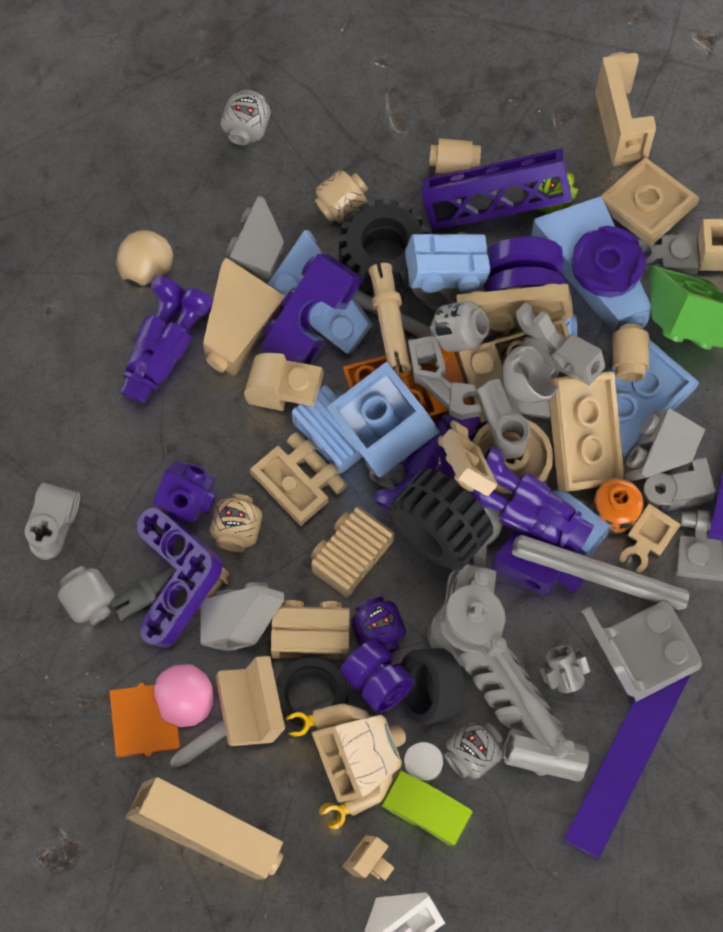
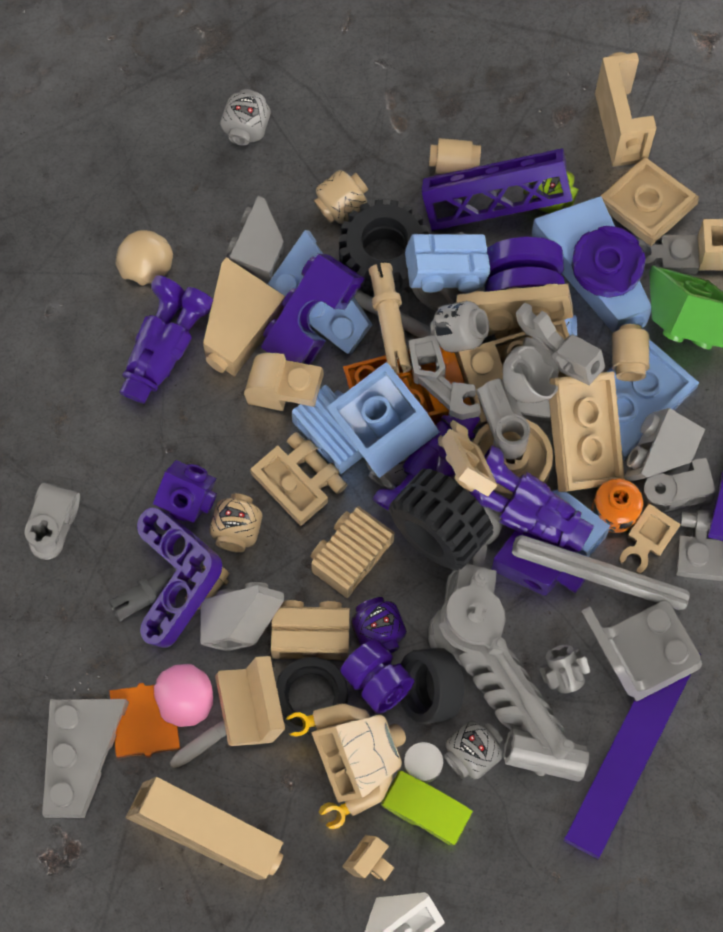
light grey head [58,566,115,625] -> none
none -> light grey wing [42,699,129,818]

